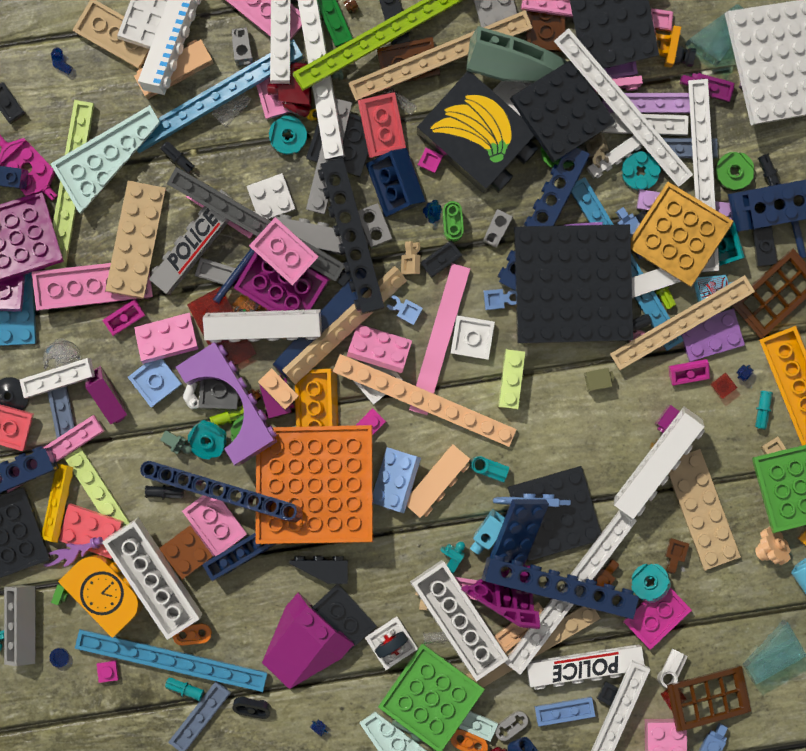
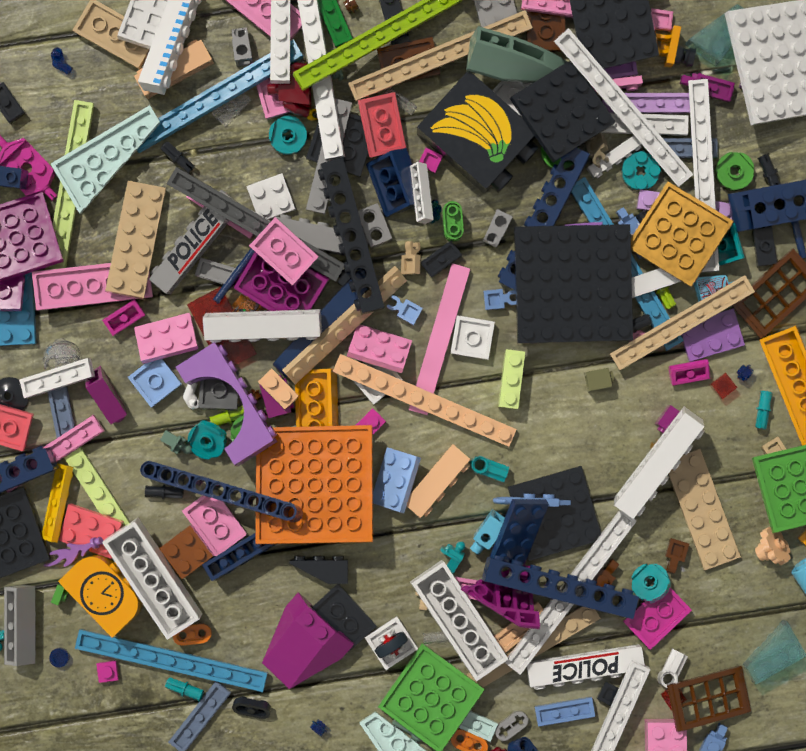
none -> white piece [410,162,433,224]

